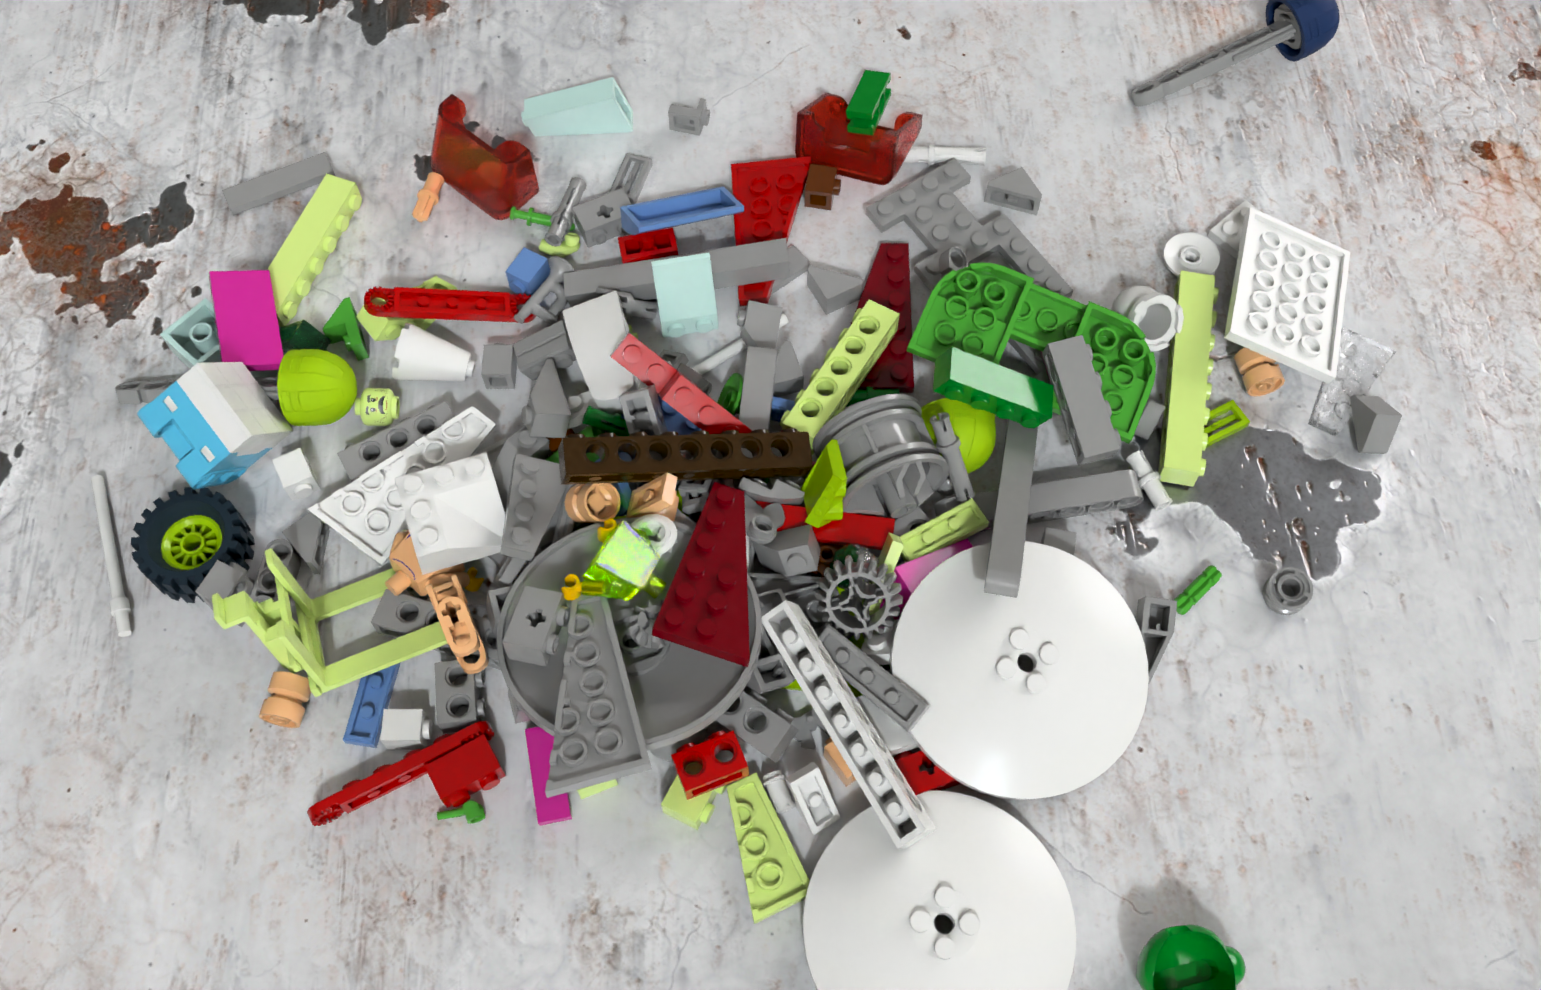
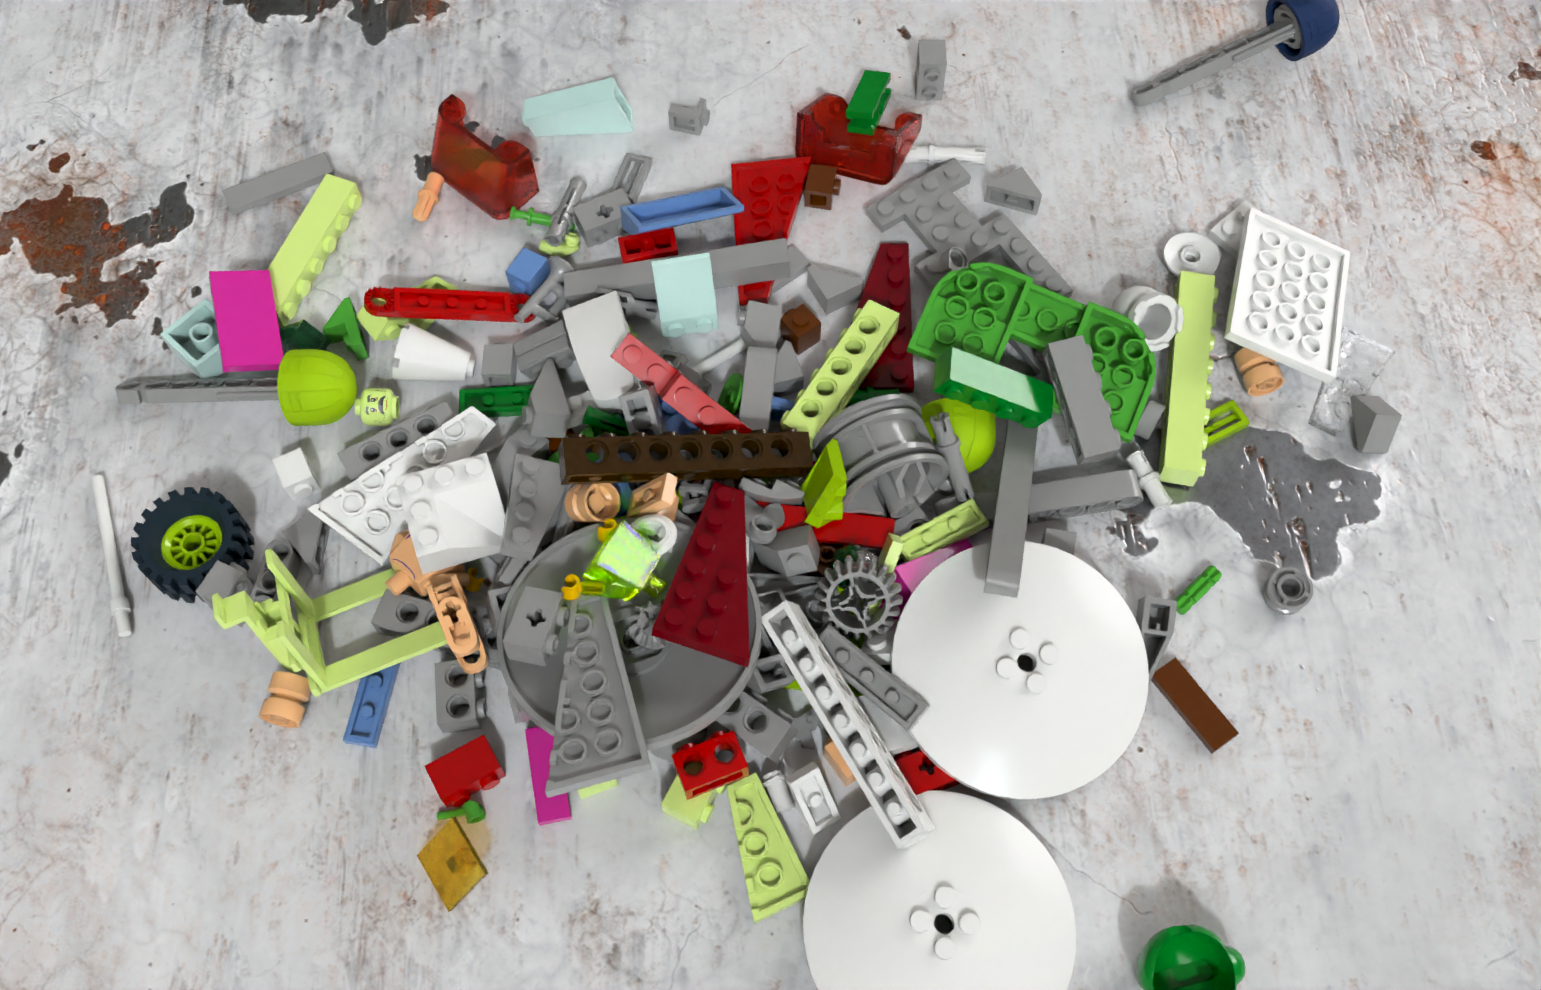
piece [137,362,294,490] -> none
red plate [307,721,494,826] -> none
white brick [380,709,433,750] -> none
none -> clear yellow piece [417,817,488,912]
none -> green tile [459,385,534,418]
none -> reddish brown brick [781,303,821,355]
none -> light grey brick [915,40,947,101]
none -> reddish brown tile [1151,657,1239,754]

